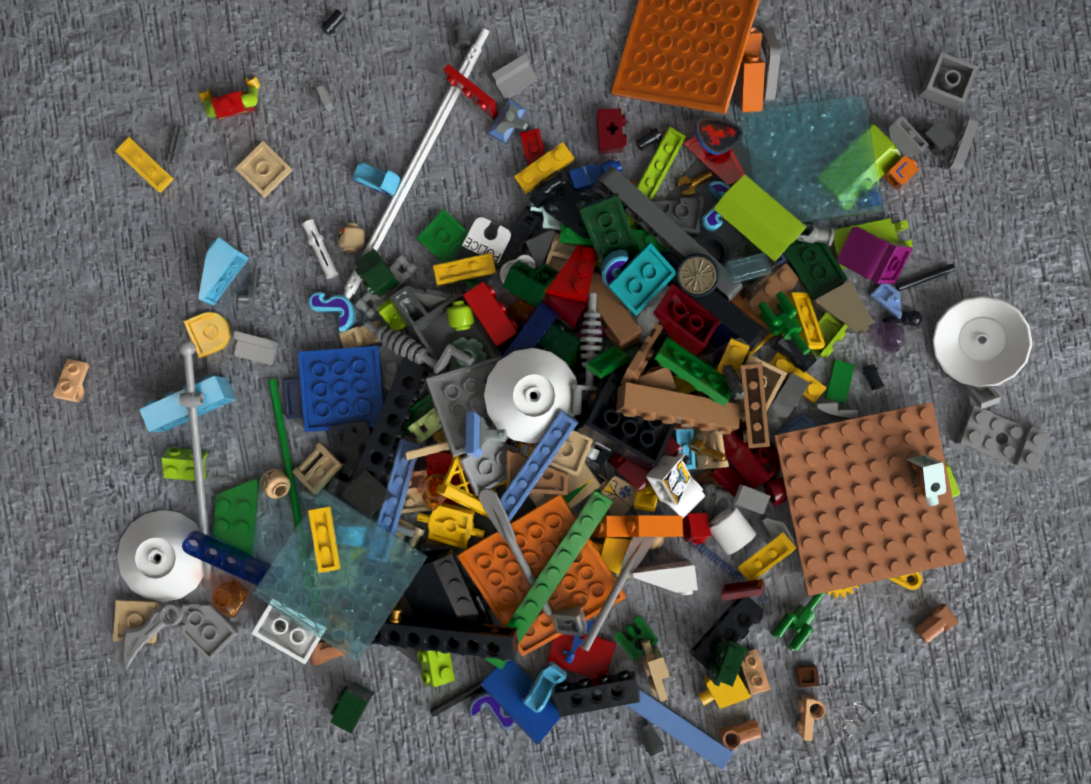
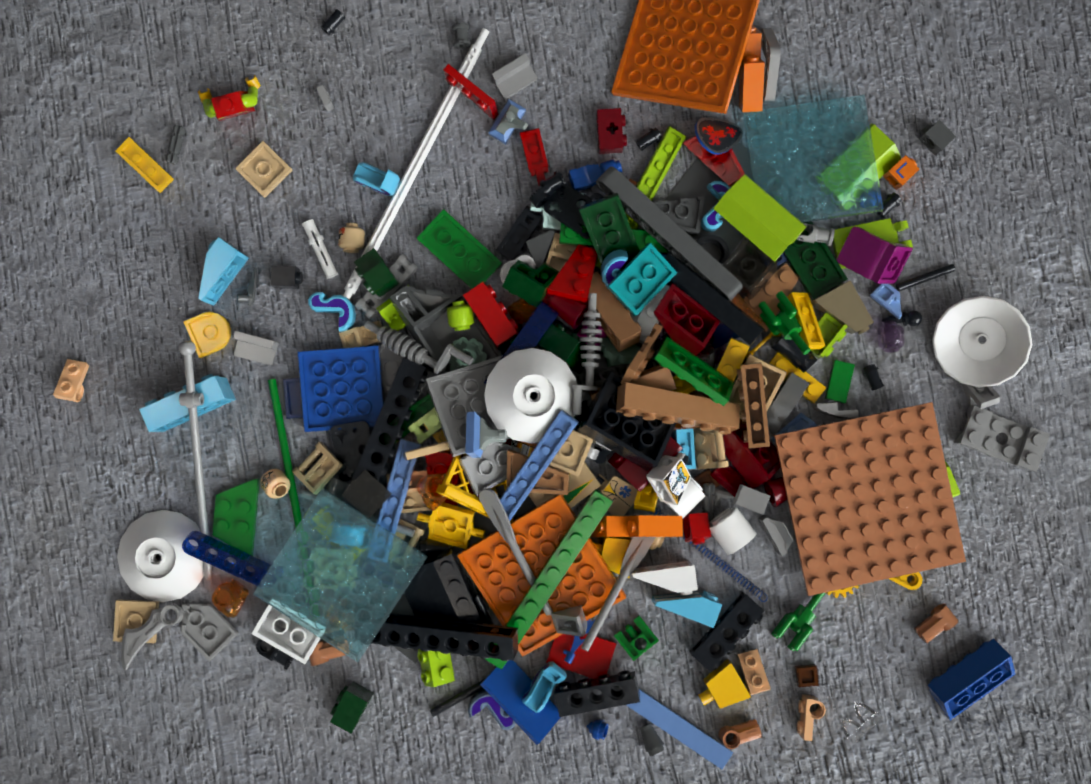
lime bracket [161,447,208,481] -> none
yellow plate [308,506,341,573] -> none
pearl gold bar [388,594,402,623] -> none
yellow tile [433,253,496,286] -> none
white piece [455,217,511,283] -> none
yellow plate [514,142,574,194] -> none
green tile [586,346,629,379] -> none
tan plate [642,640,670,702] -> none
dark tan wheel [676,253,720,297] -> none
pearl gold bar [677,171,713,197] -> none
pearl gold bar [688,438,726,462] -> none
dark green bracket [707,638,747,687] -> none
dark red tile [721,579,765,601] -> none
dark grey axle [722,364,745,400] -> none
clear light blue tile [725,252,772,284] -> none
yellow plate [737,532,796,581] -> none
light grey slope [889,116,929,157] -> none
light aqua torso [906,454,946,506] -> none
light grey brick [919,52,978,111] -> none
light grey beam [948,115,979,172] -> none
none -> black connector [256,639,294,670]
none -> black brick [271,266,303,289]
none -> blue plate [587,719,609,740]
none -> medium azure slope [651,591,722,628]
none -> black pin [875,192,902,218]
none -> blue slope [928,638,1016,720]

